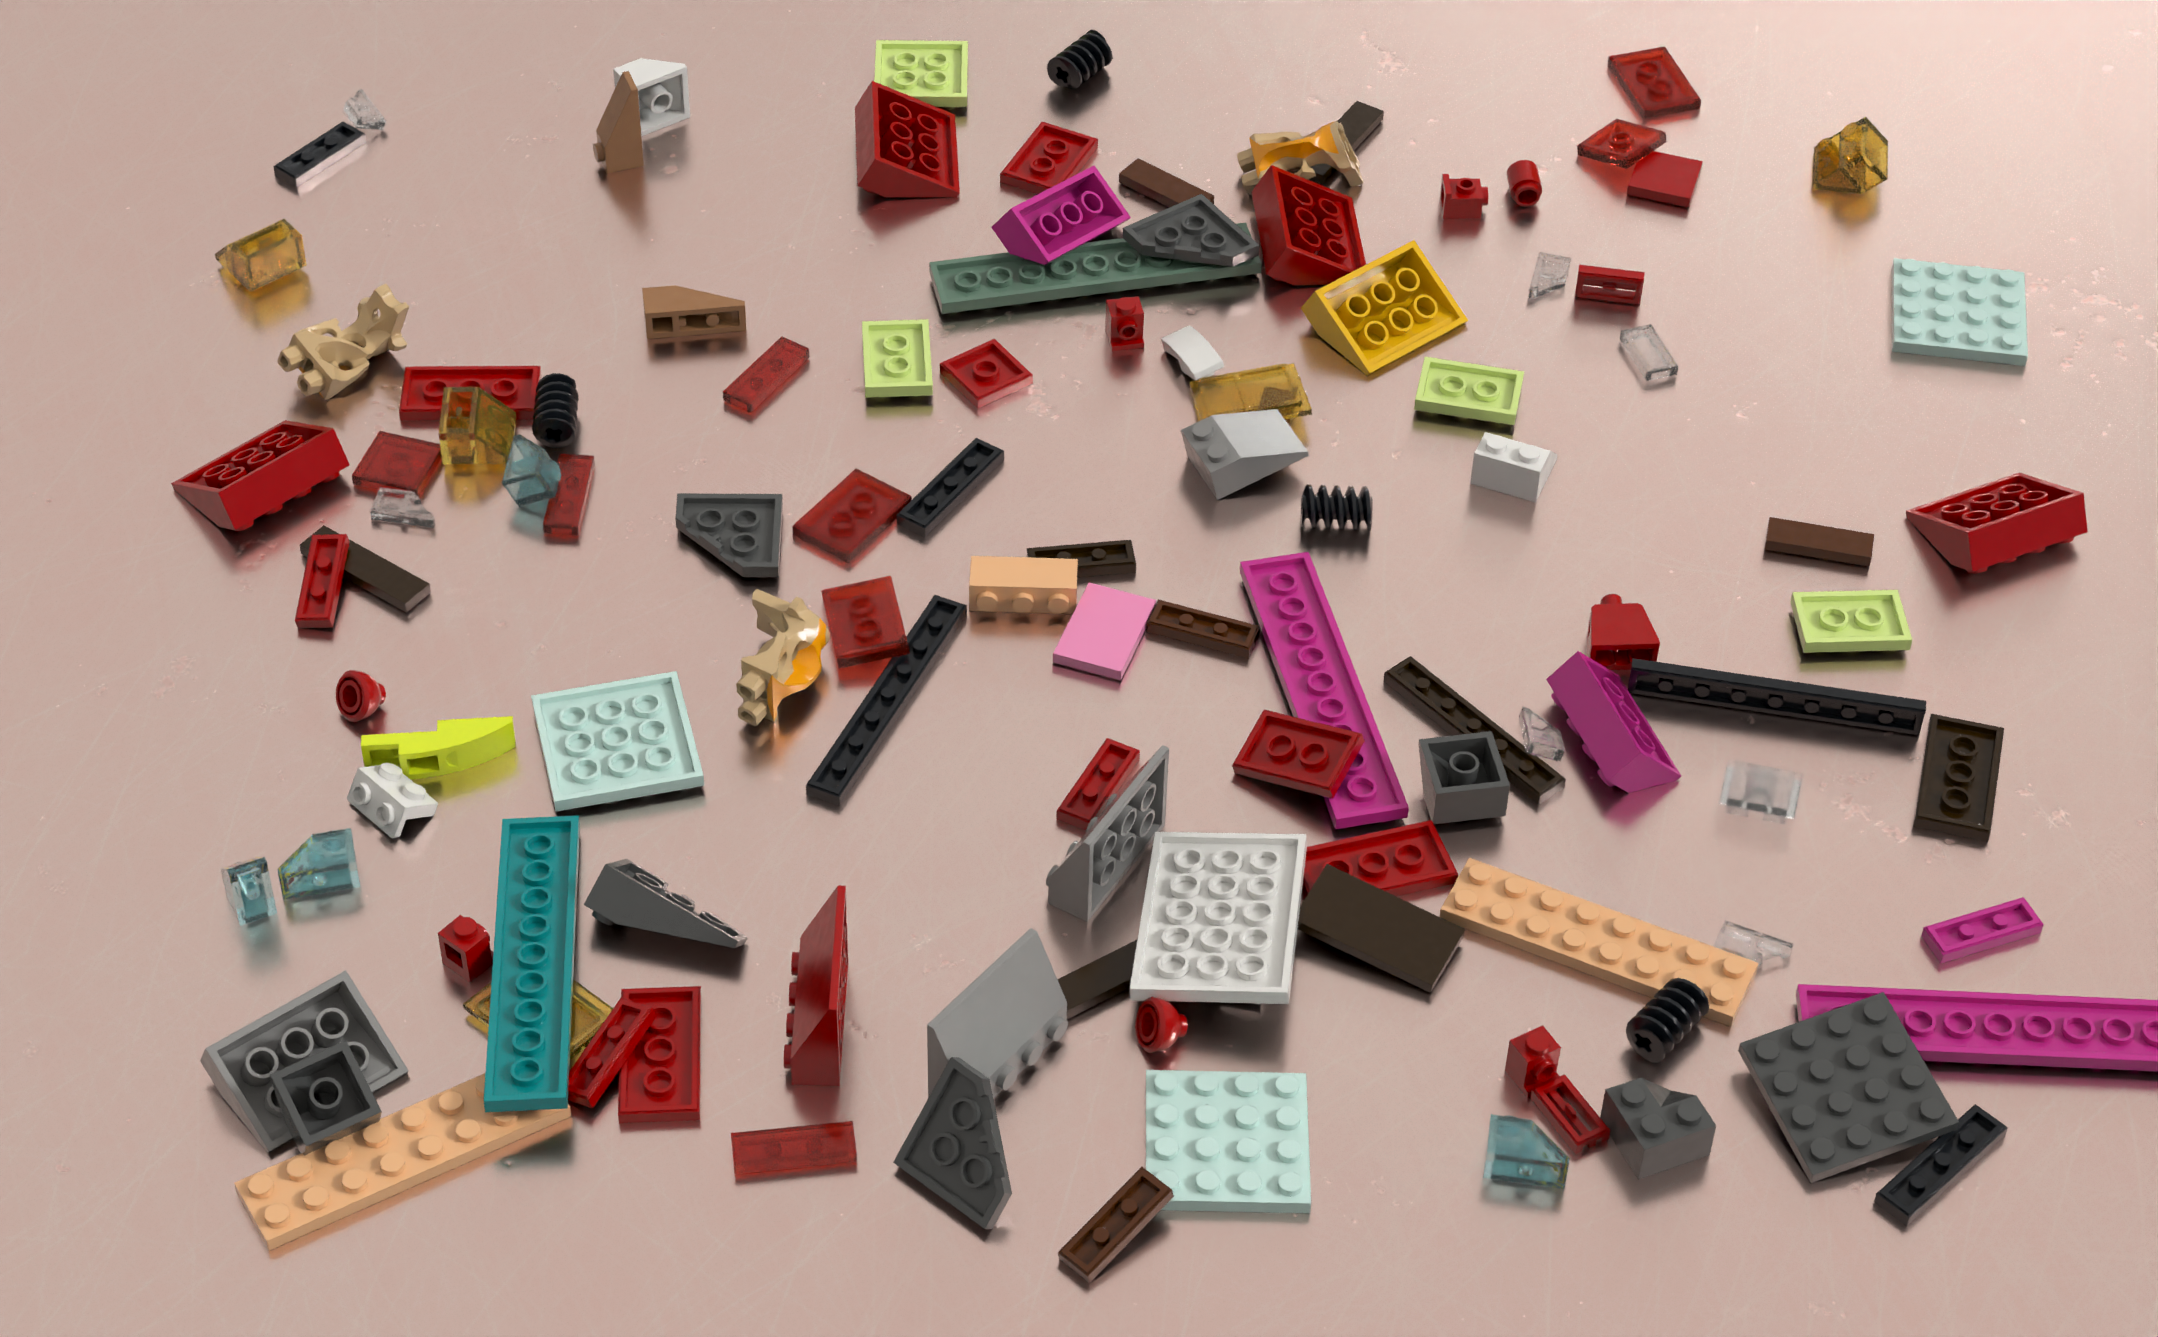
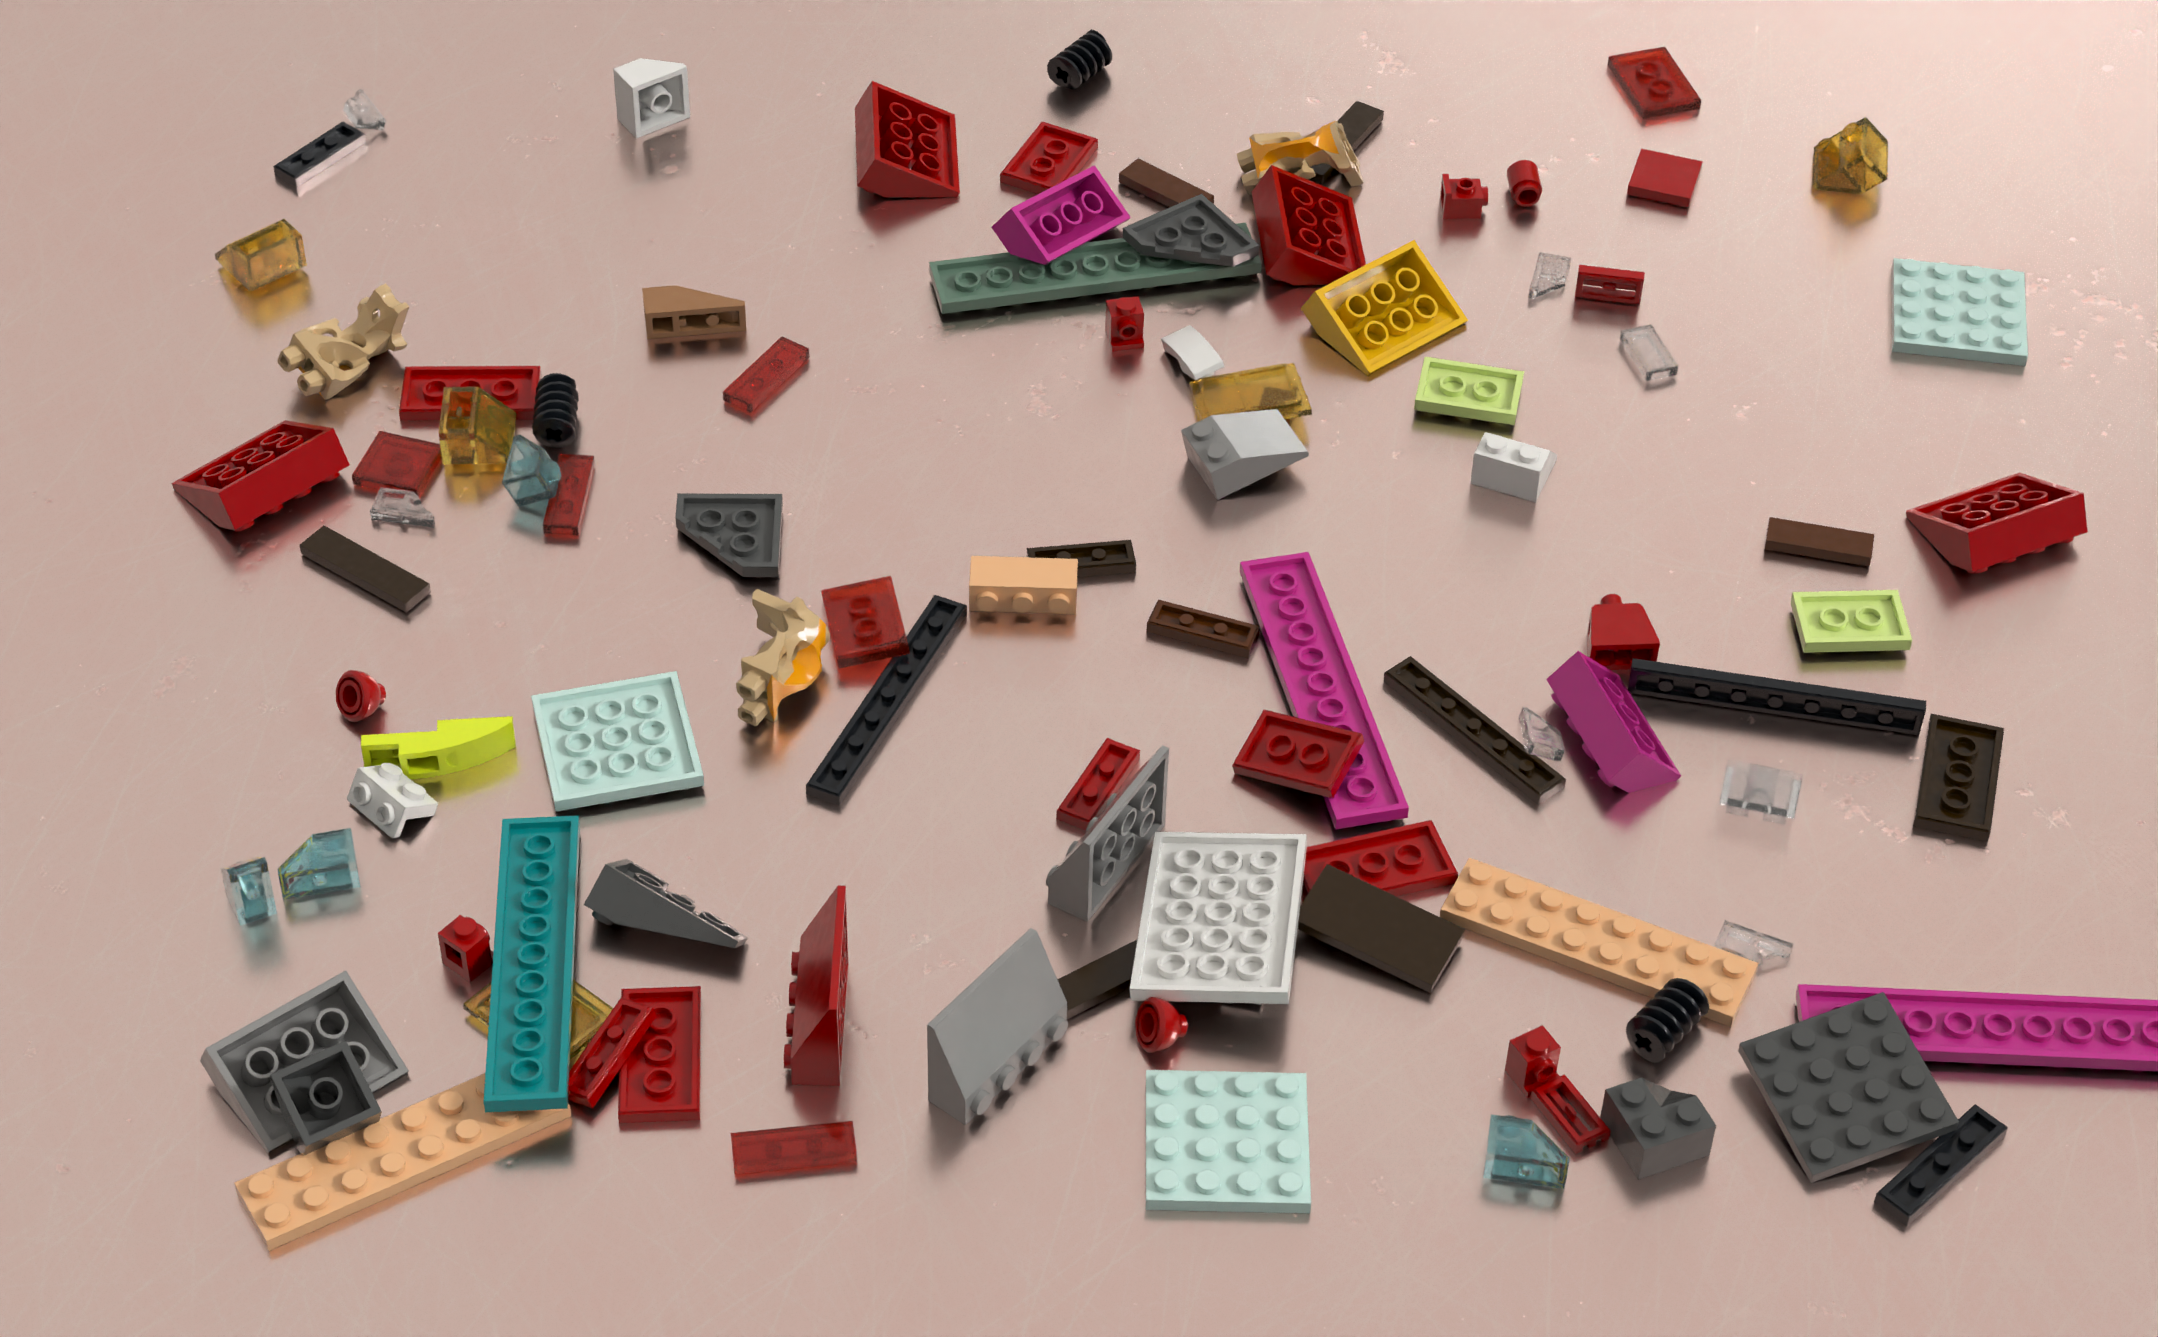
red tile [295,534,350,628] -> none
medium nougat slope [593,71,644,174] -> none
clear red tile [792,468,912,563] -> none
yellowish green plate [862,319,933,398] -> none
yellowish green plate [874,40,968,108] -> none
dark grey plate [893,1057,1012,1229] -> none
black tile [897,438,1004,537] -> none
red tile [939,339,1033,409] -> none
bright pink tile [1053,582,1156,680] -> none
reddish brown tile [1058,1167,1174,1283] -> none
black piece [1300,484,1373,531] -> none
dark grey slope [1418,731,1510,824] -> none
clear red tile [1577,118,1667,169] -> none
dark pink tile [1921,897,2044,964] -> none

